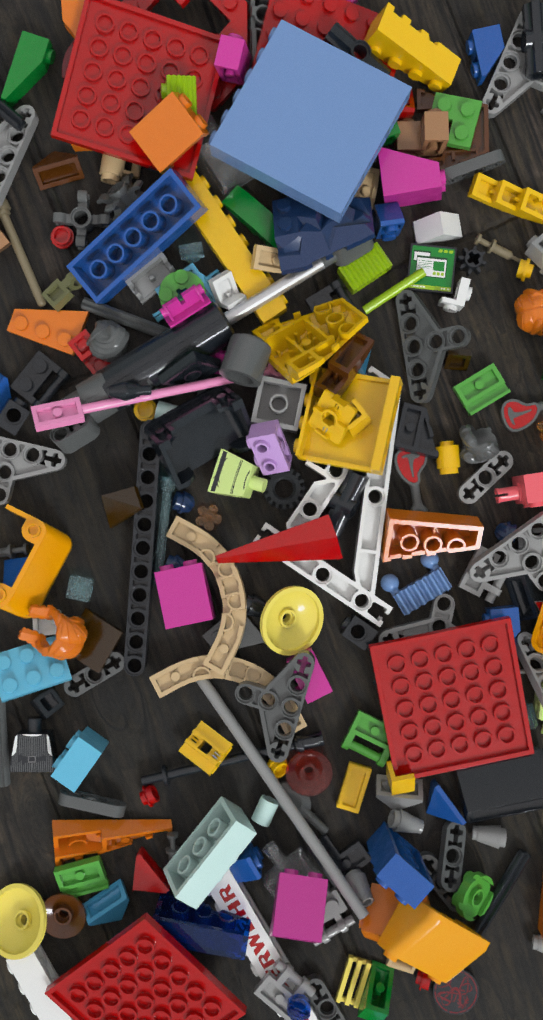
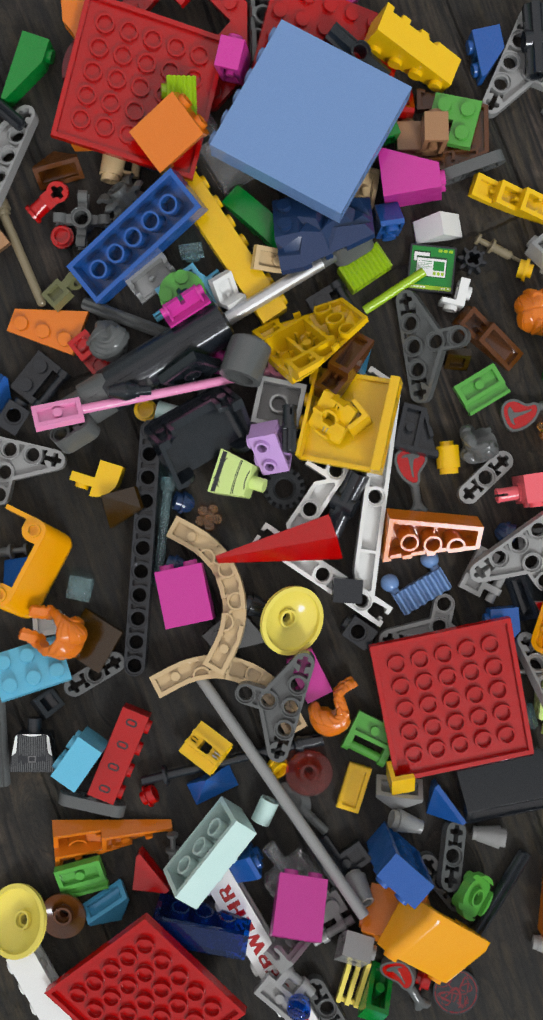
none -> red connector [25,181,69,224]
none -> yellow brick [69,460,126,497]
none -> red brick [87,702,153,805]
none -> blue slope [187,765,239,805]
none -> light grey hinge [263,937,311,975]
none -> black axle [280,404,299,453]
none -> orange hair [308,676,358,737]
none -> black panel [331,577,363,604]
none -> light grey brick [334,930,377,968]
none -> dark grey piece [380,956,431,1011]
none -> reddish brown slope [451,306,524,371]

